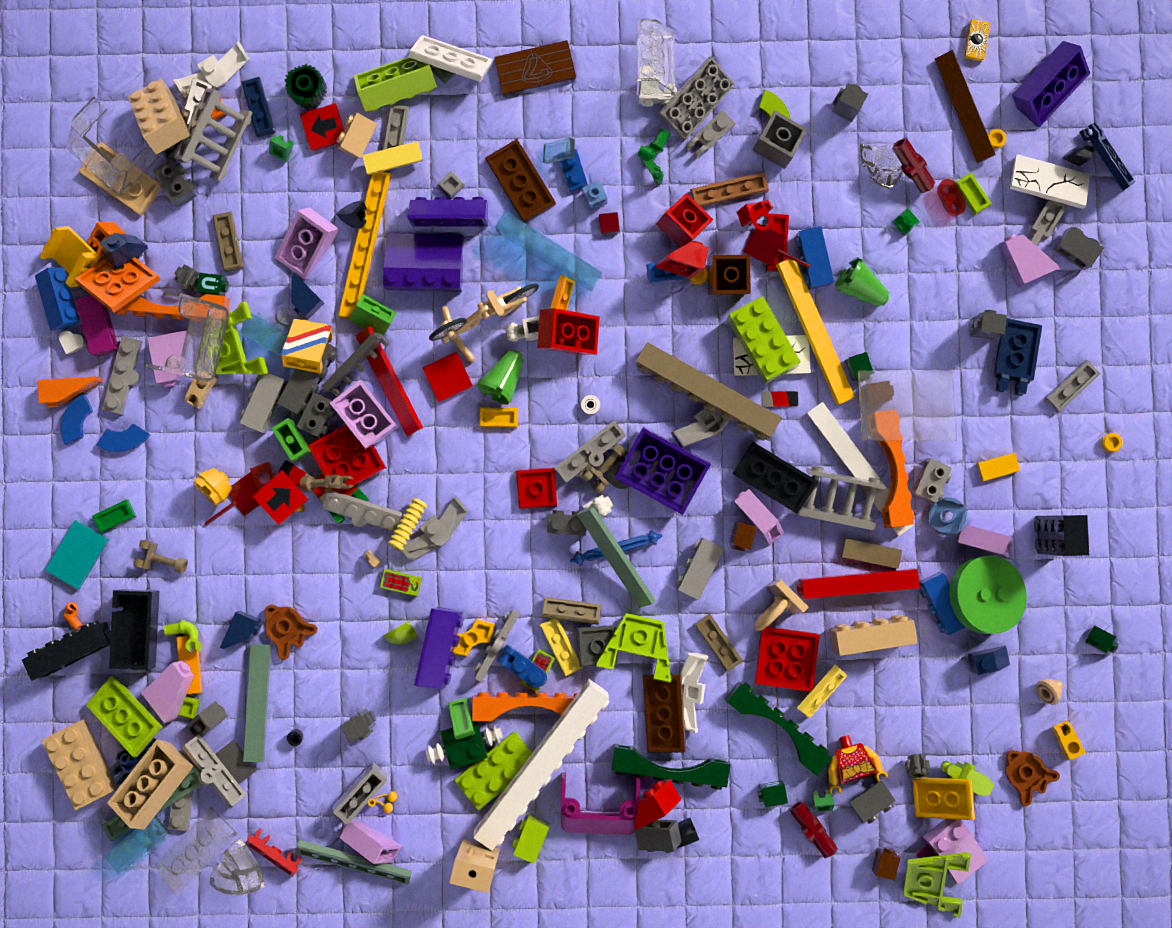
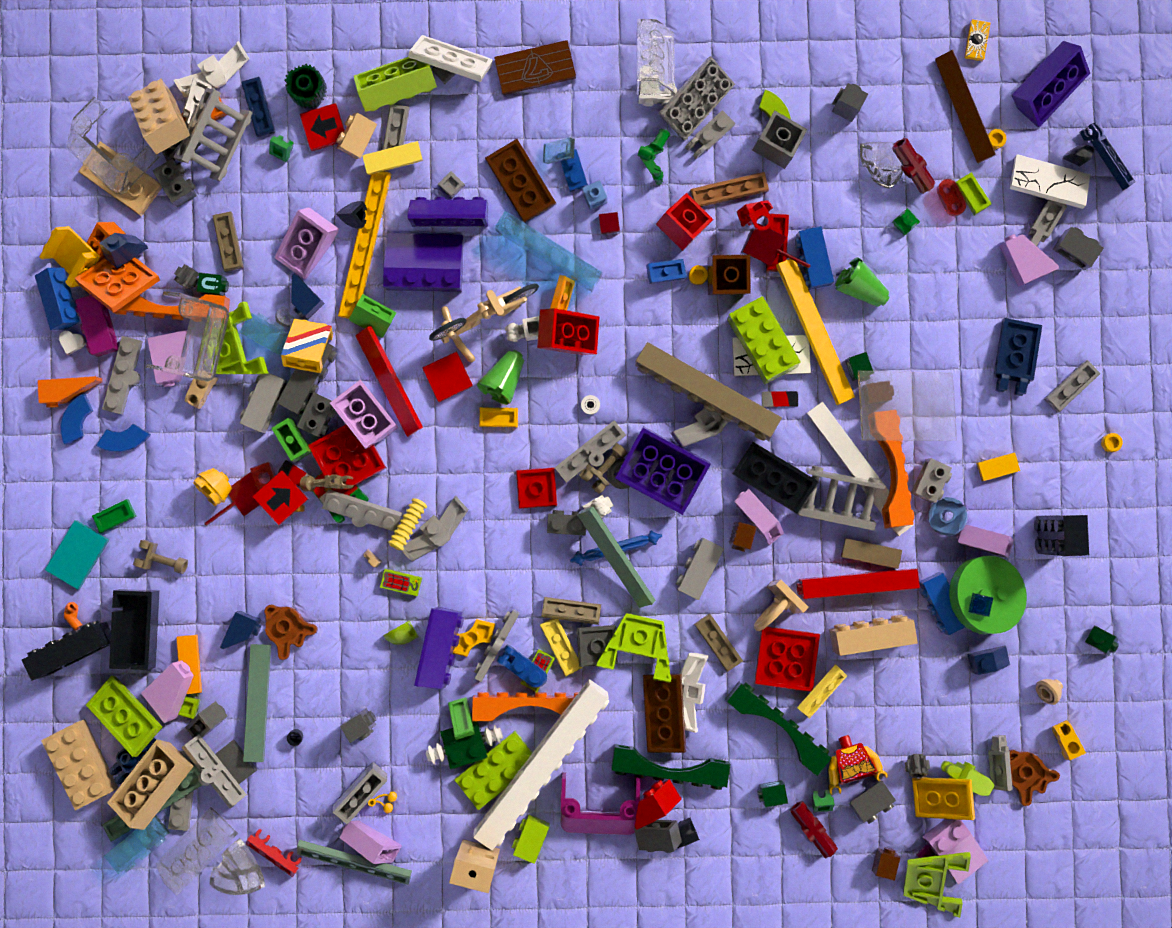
lime piece [164,620,202,654] -> none
dark grey hinge [322,333,389,397] -> none
red slope [655,241,709,278] -> none
dark grey brick [968,310,1007,339] -> none
none -> clear blue tile [968,593,993,617]
none -> light grey hinge [988,735,1013,791]

